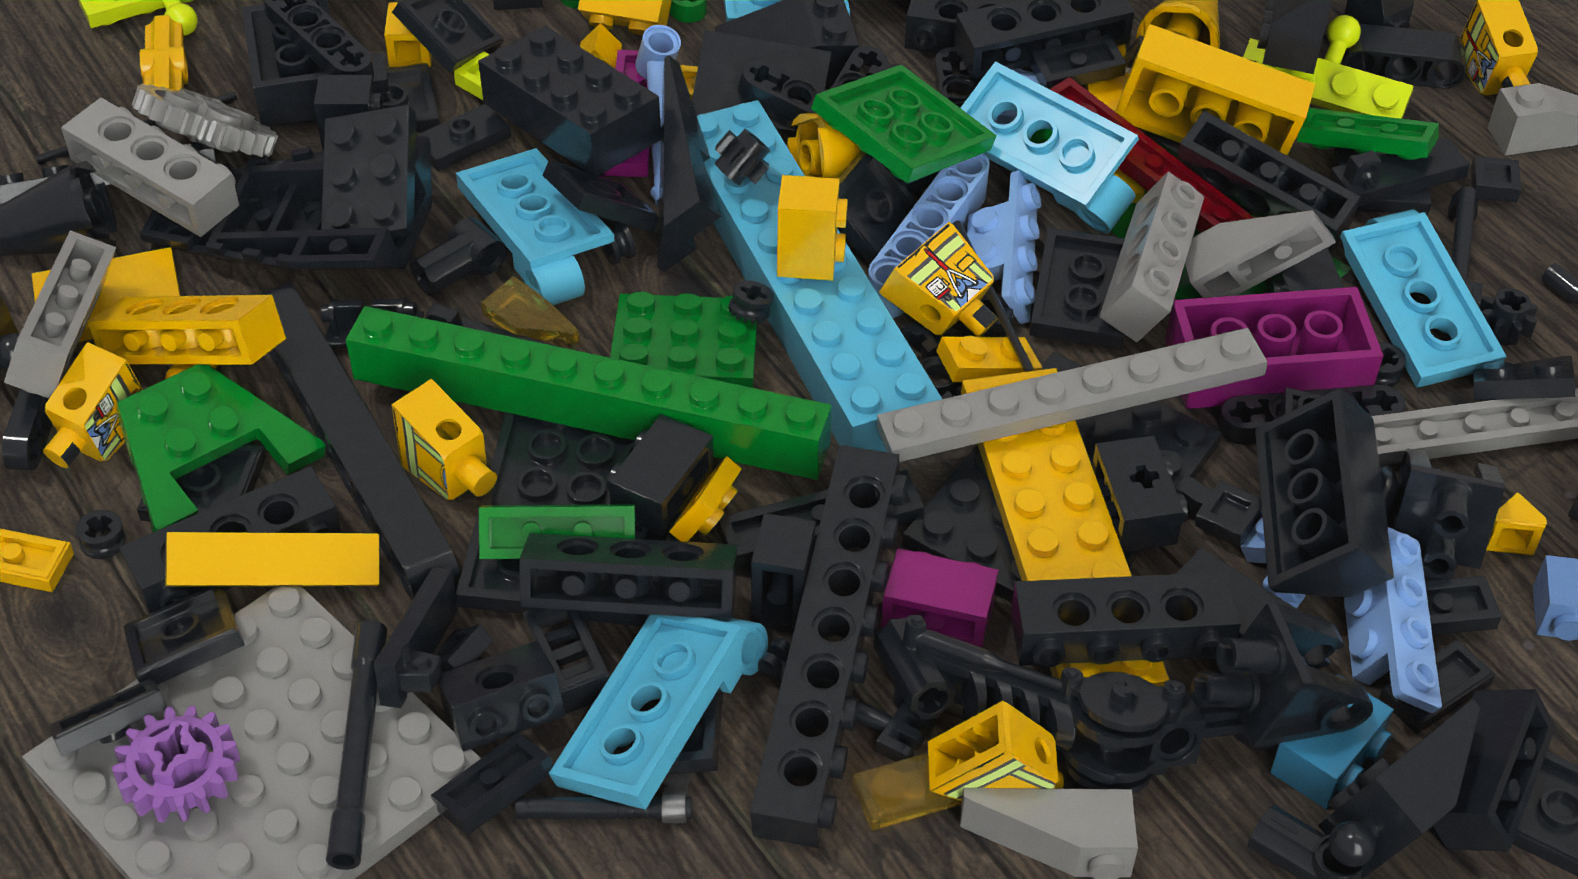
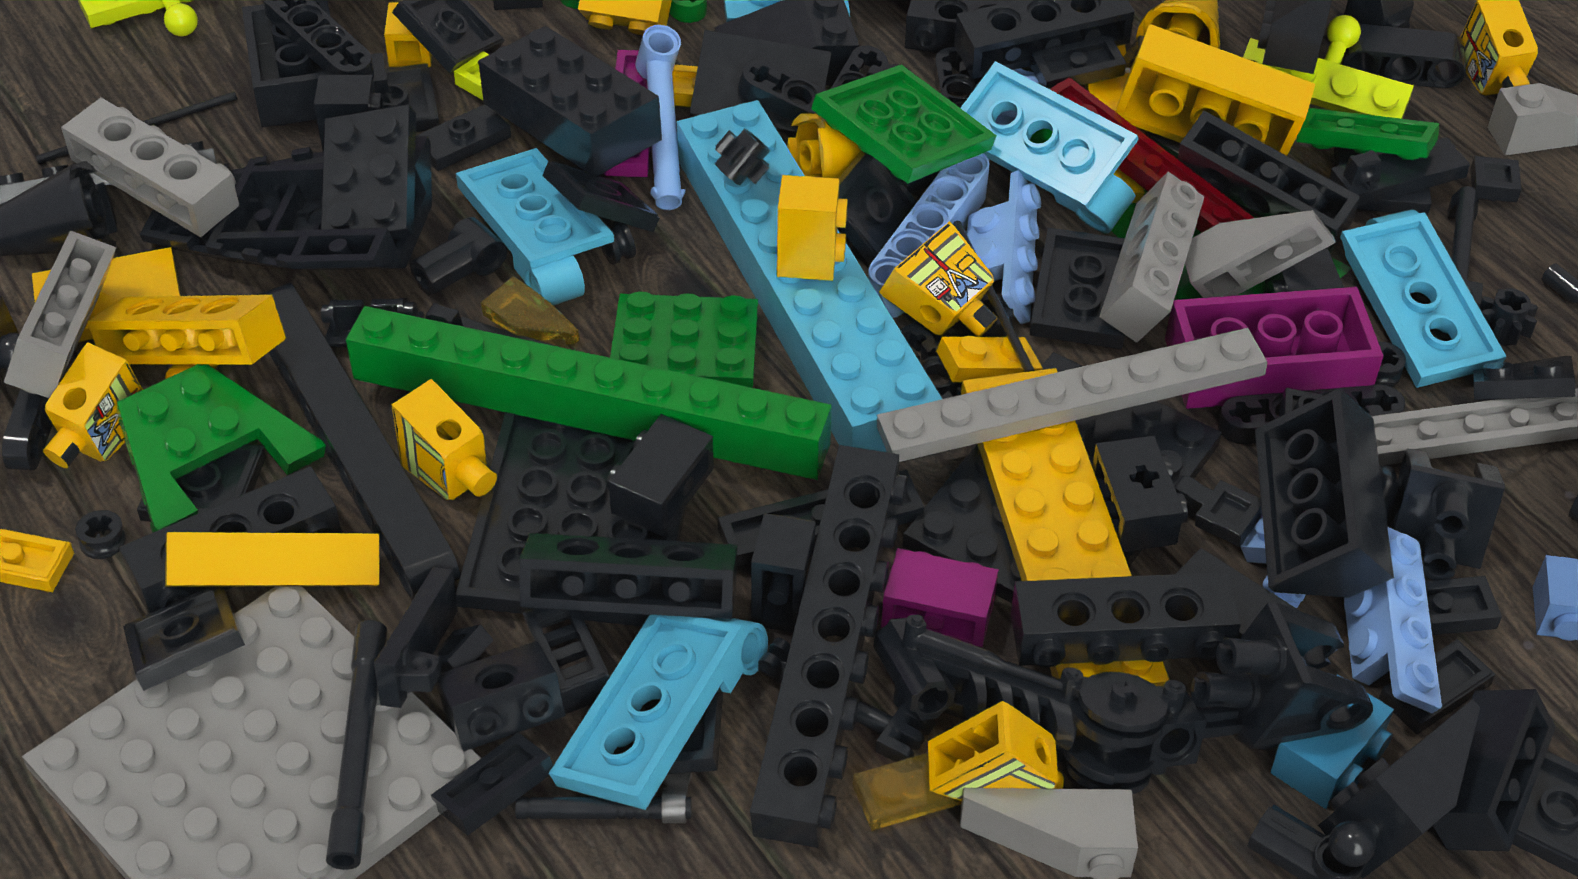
black plate [48,679,168,757] -> none
medium lavender gear [112,706,240,823] -> none
light grey gear [132,84,278,157] -> none
yellow piece [140,15,188,91] -> none
green plate [479,504,636,559] -> none
yellow slope [580,23,622,69] -> none
black wedge [657,55,721,272] -> none
yellow plate [669,456,742,542] -> none
black bush [728,281,774,324] -> none
yellow slope [1486,492,1547,555] -> none

